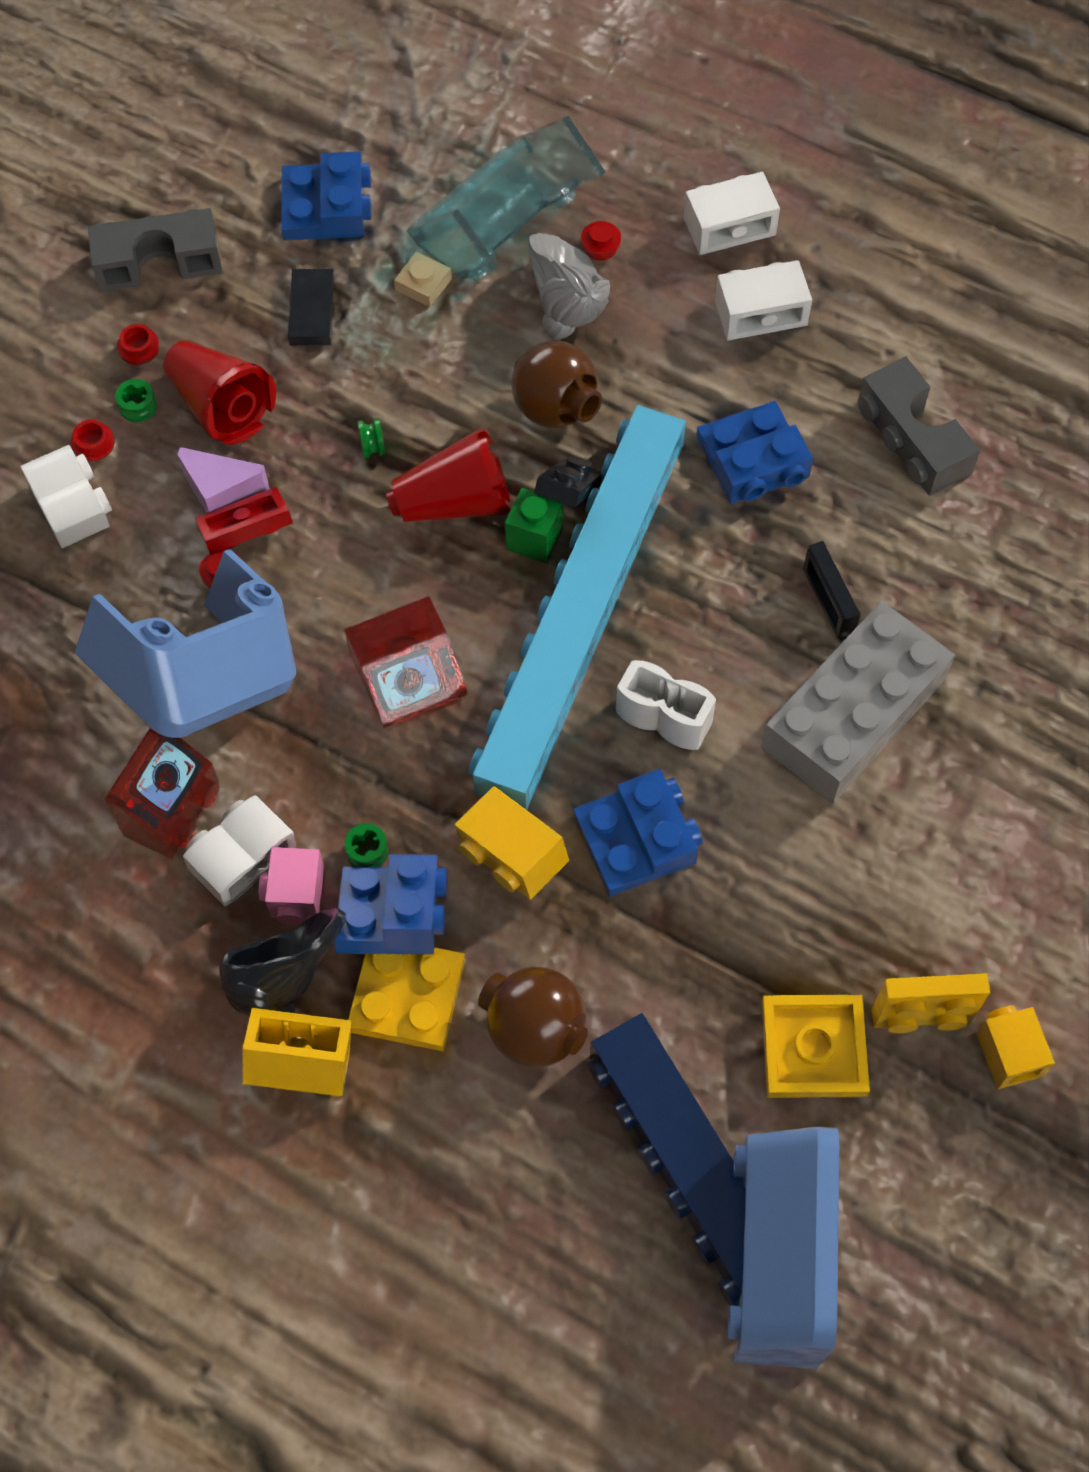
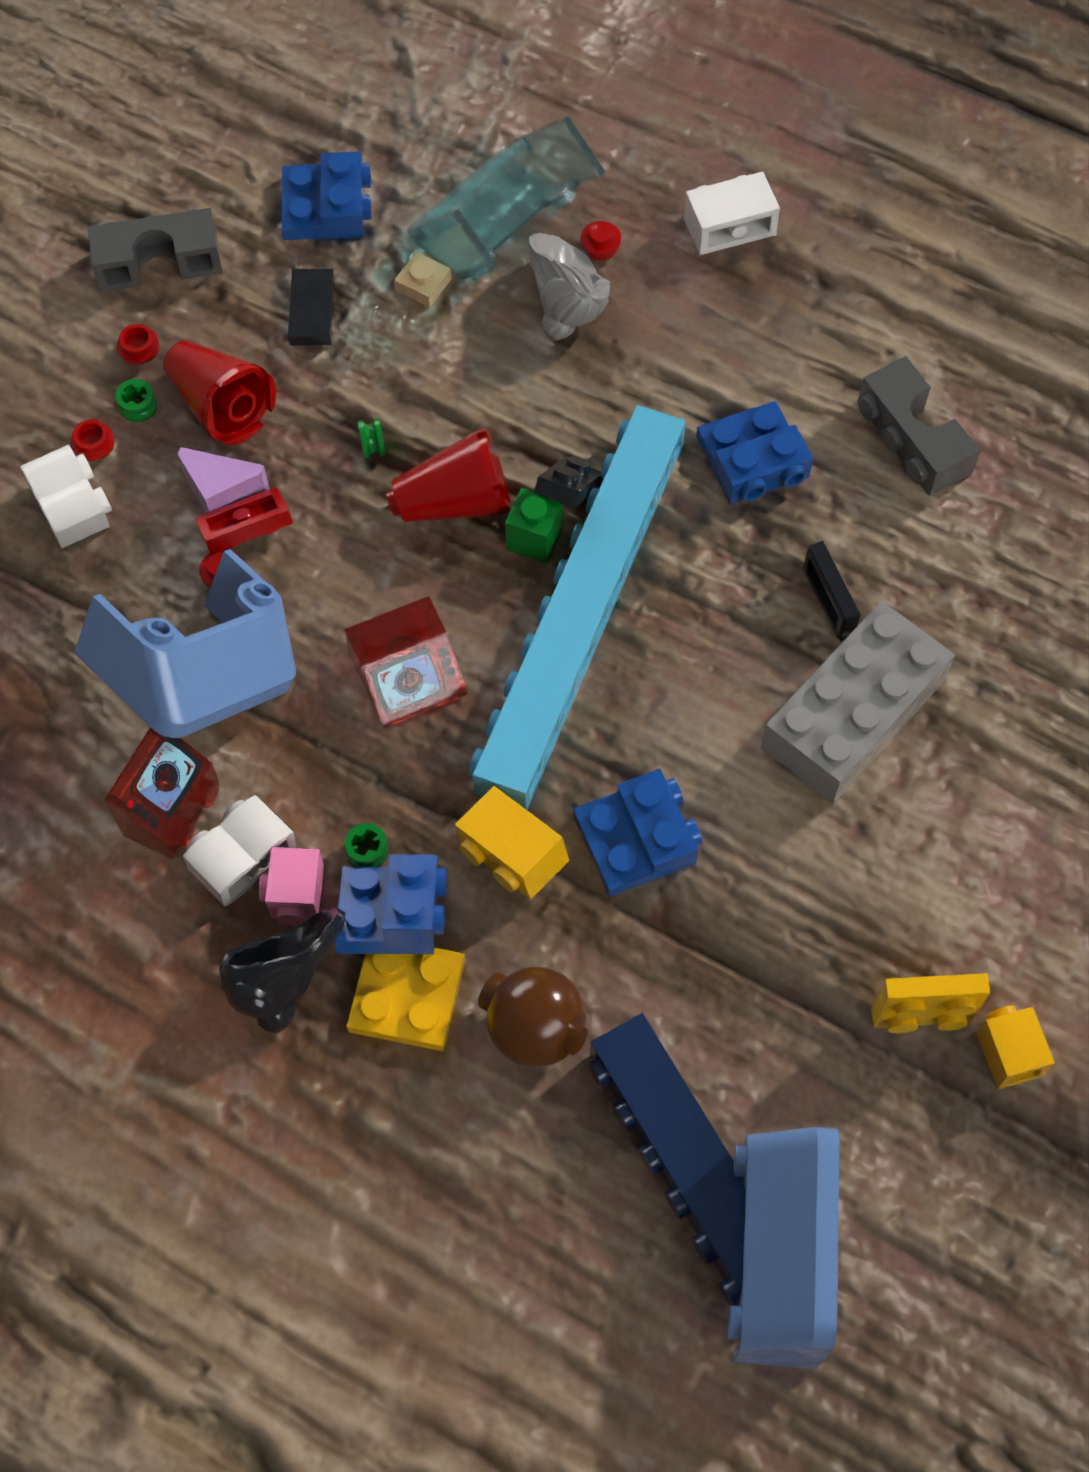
yellow brick [243,1008,352,1097] -> none
reddish brown brick [511,341,602,428] -> none
white brick [616,660,716,750] -> none
white brick [715,260,812,341] -> none
yellow plate [762,995,870,1098] -> none

